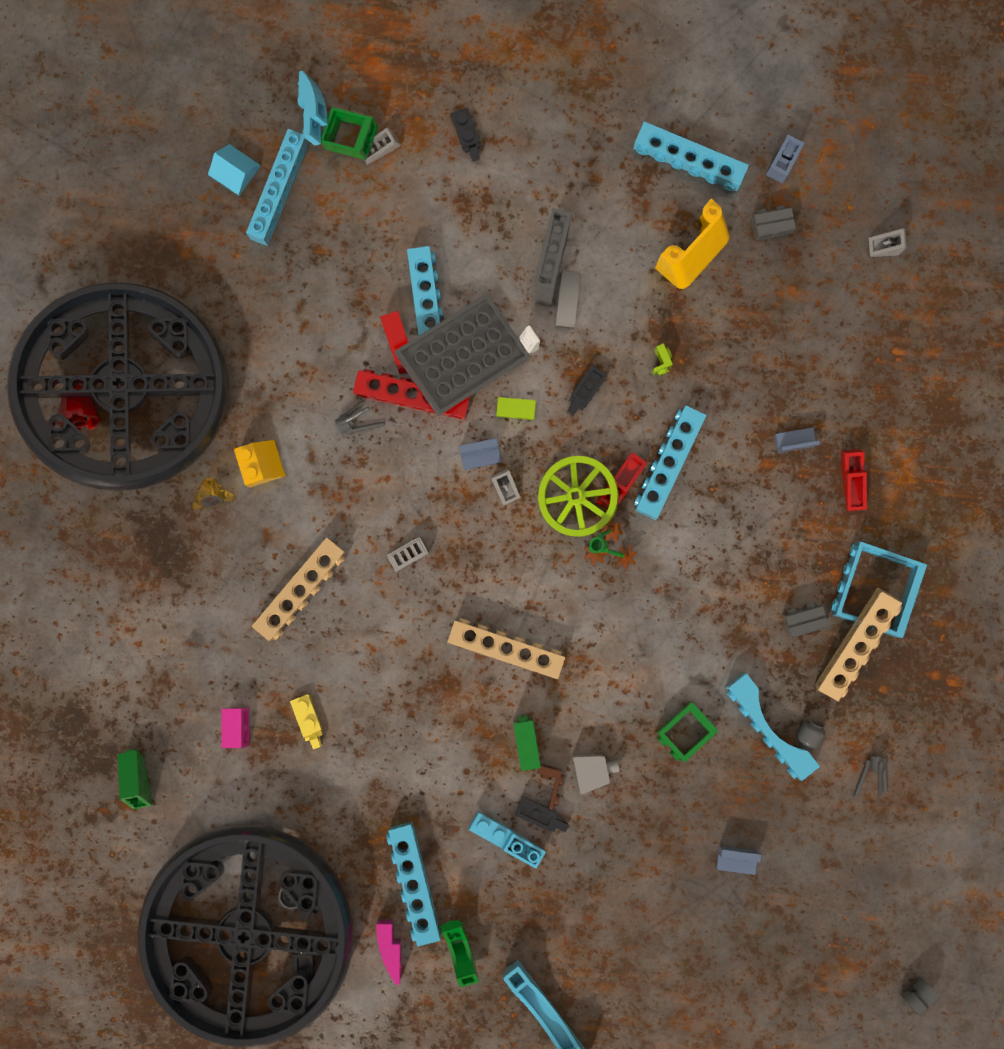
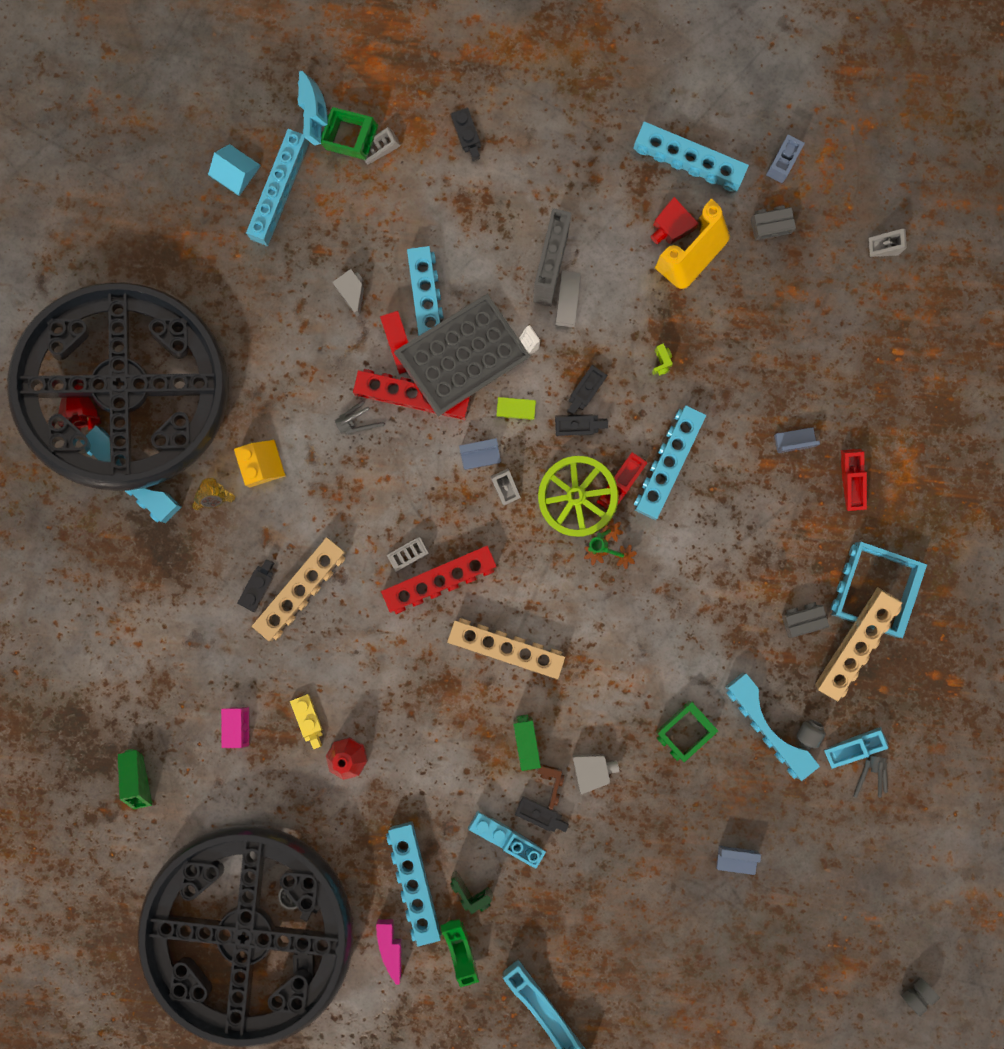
none -> medium azure arch [80,425,181,523]
none -> black hinge [237,559,275,612]
none -> red cone [326,737,368,780]
none -> light grey slope [333,269,364,316]
none -> red brick [381,545,497,614]
none -> dark green bracket [450,871,493,914]
none -> black hinge [555,414,608,436]
none -> red torso [650,197,699,245]
none -> medium azure slope [824,727,889,769]

